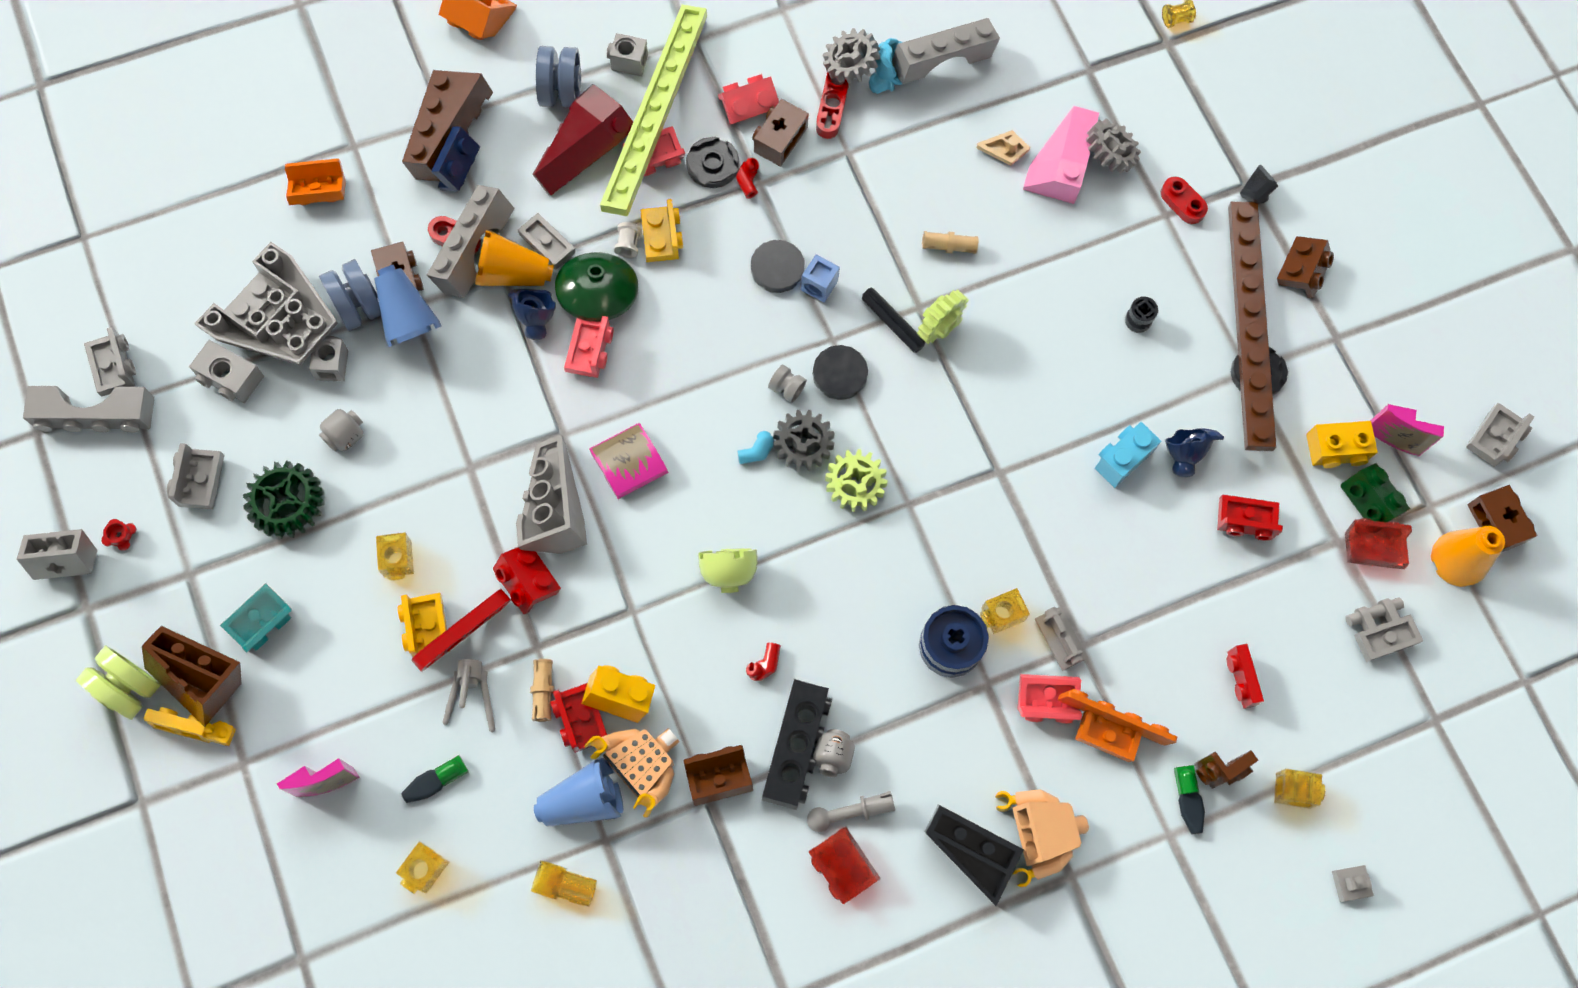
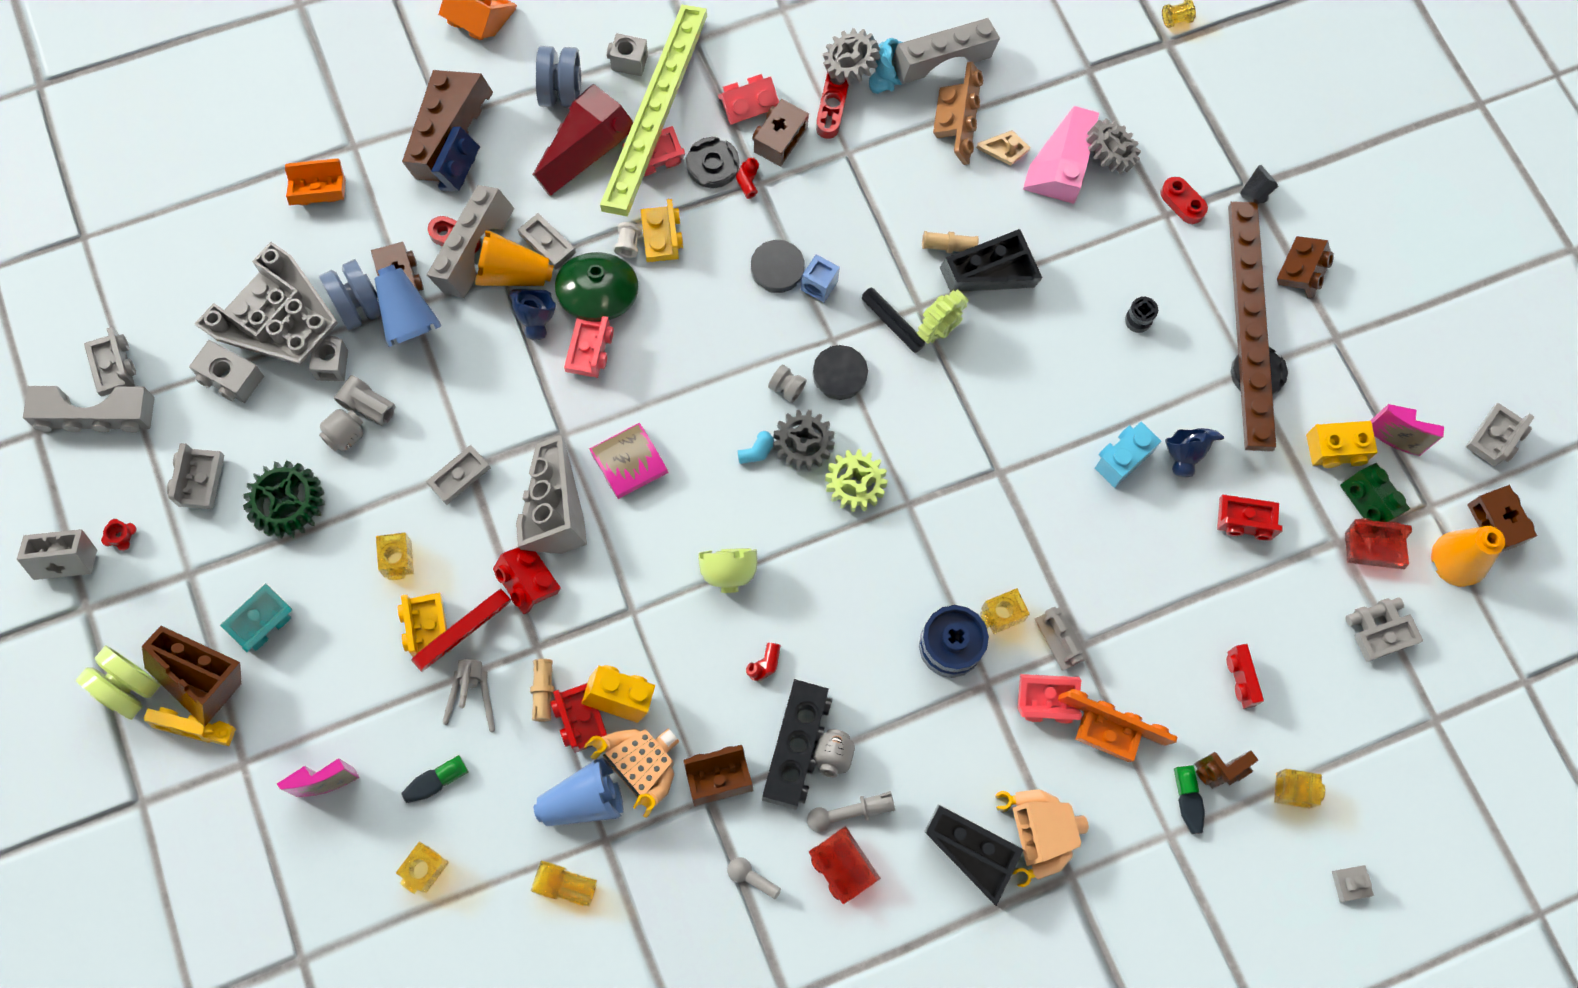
none -> light grey piece [334,375,396,426]
none -> light grey plate [426,445,491,505]
none -> light grey bar [727,857,781,899]
none -> medium nougat bracket [933,61,983,165]
none -> black wedge [940,229,1043,292]

